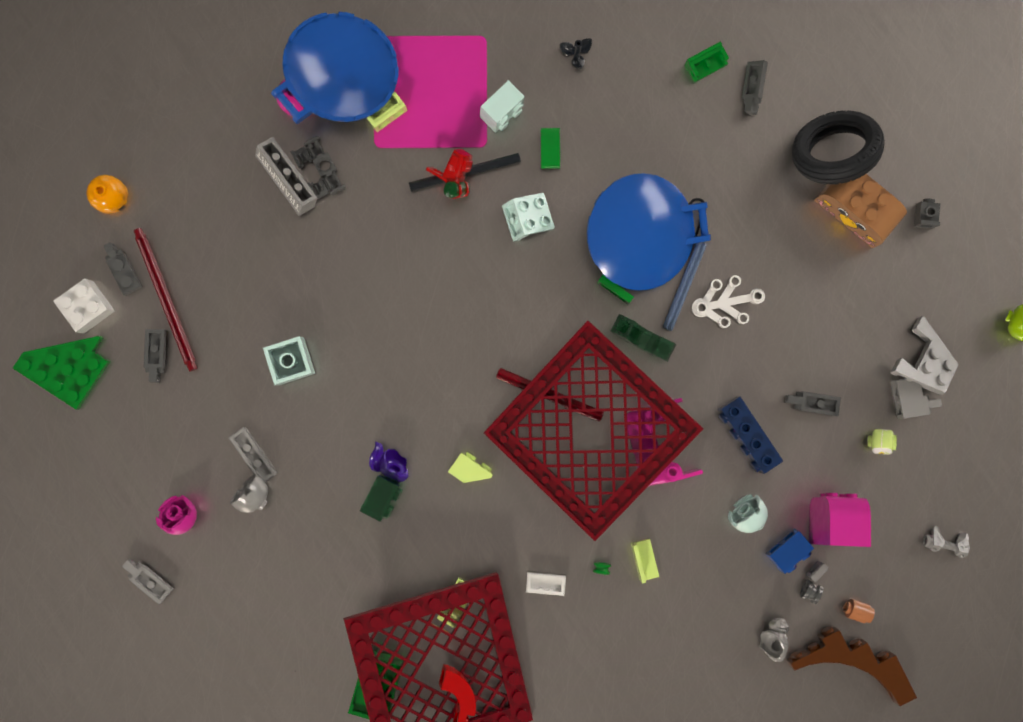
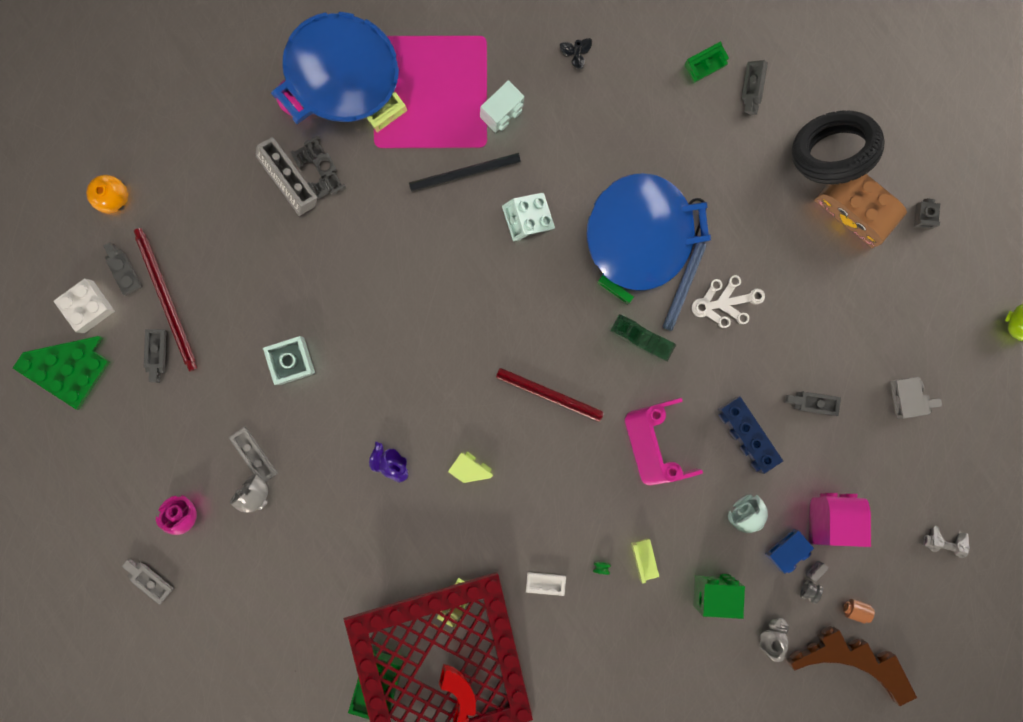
clear green brick [360,474,403,522] -> none
red piece [426,149,473,199] -> none
dark red plate [484,320,704,541] -> none
green slope [541,128,560,169] -> none
yellowish green head [868,429,897,455] -> none
light grey wing [890,316,959,395] -> none
none -> green piece [693,574,745,619]

